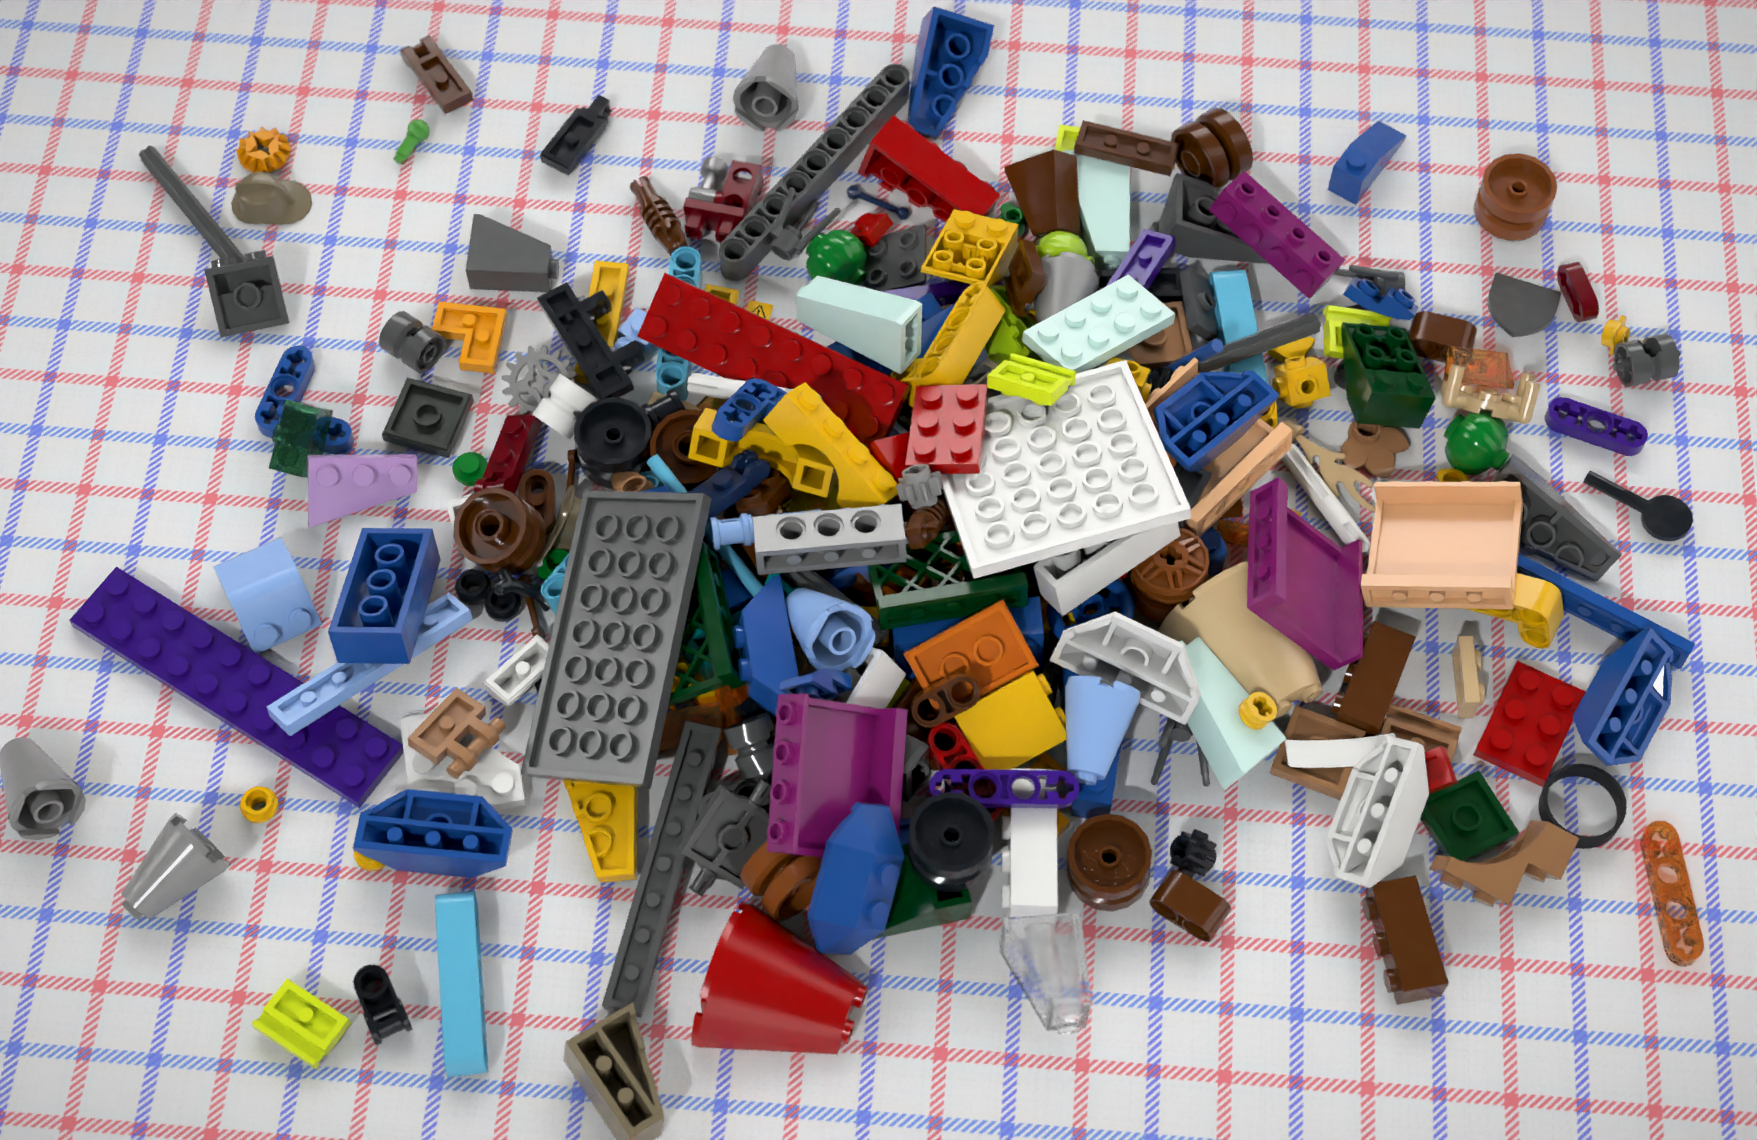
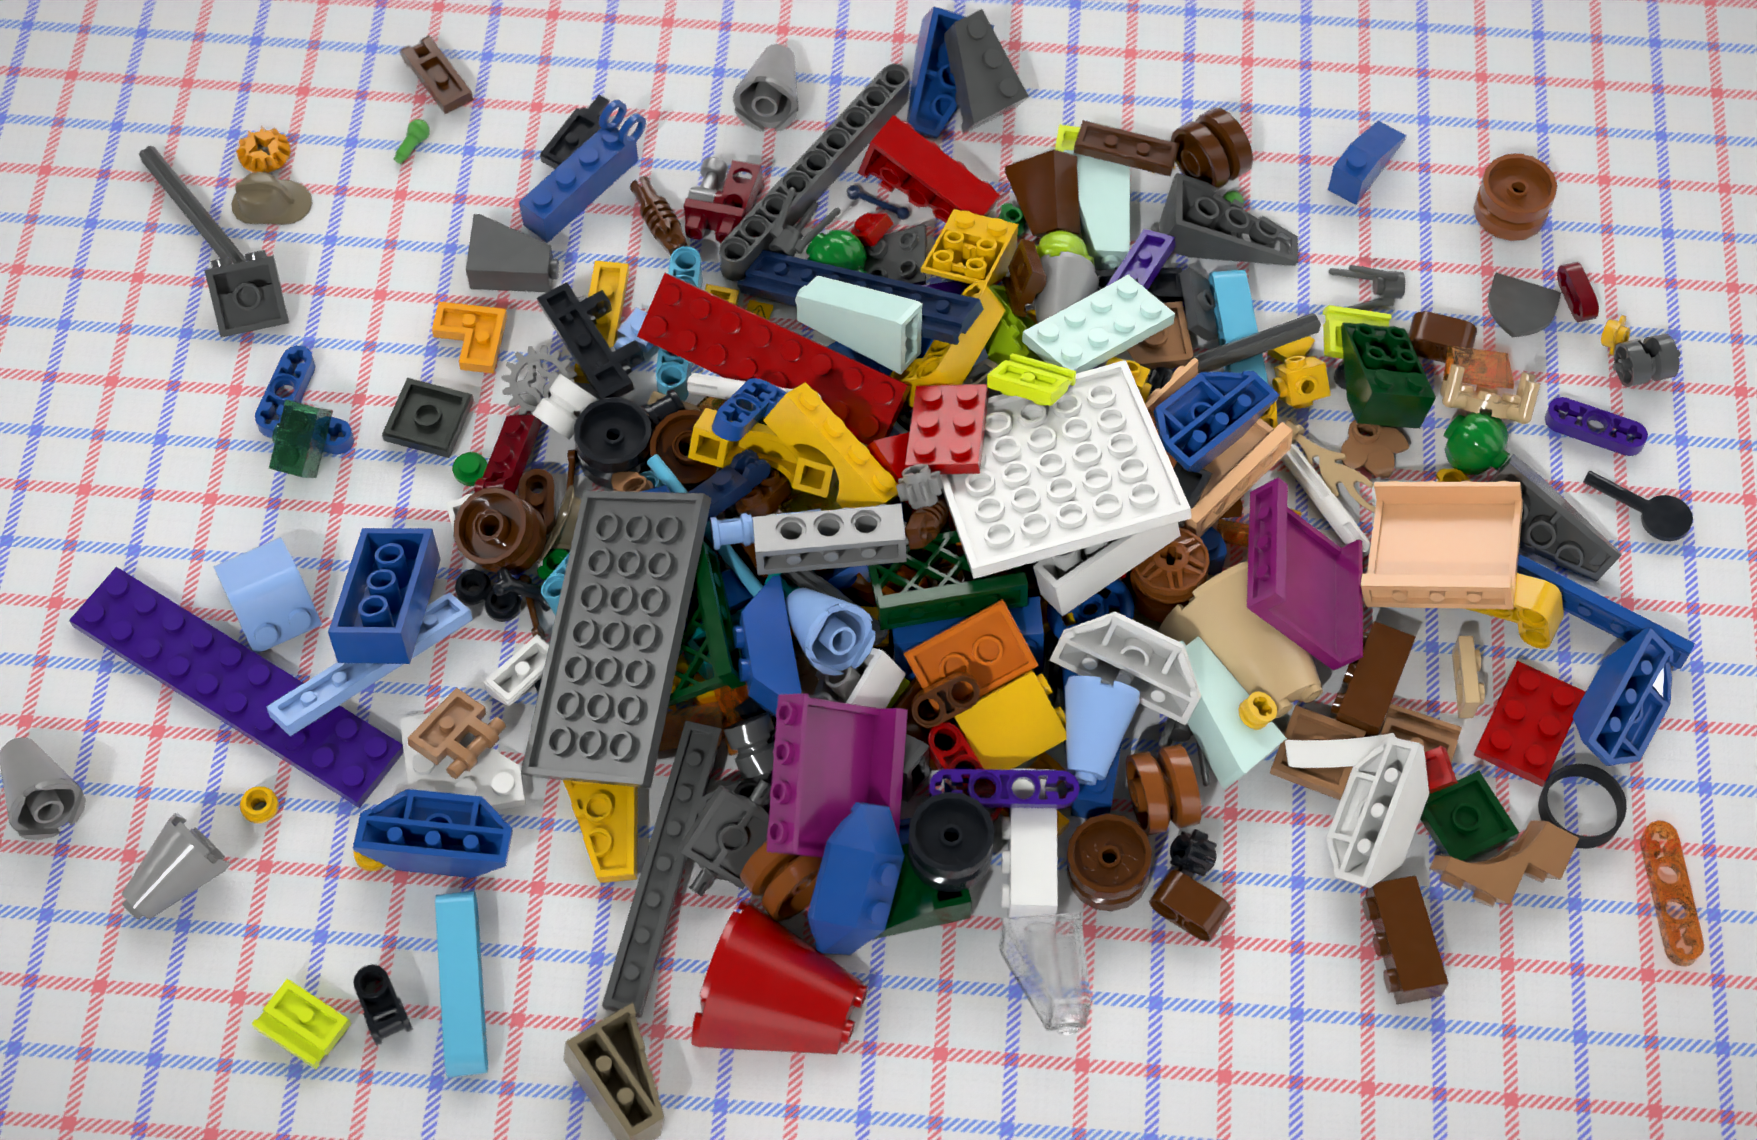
lavender wing [308,454,417,528] -> none
dark grey wheel [379,311,445,374] -> none
blue slope [779,669,852,700] -> none
blue bar [1165,339,1224,371] -> none
magenta brick [1209,171,1345,299] -> none
blue slope [1343,276,1418,320] -> none
none -> blue hinge [519,100,646,243]
none -> dark blue plate [736,250,984,345]
none -> dark grey wedge [944,9,1029,134]
none -> dark orange wheel [1126,744,1201,836]

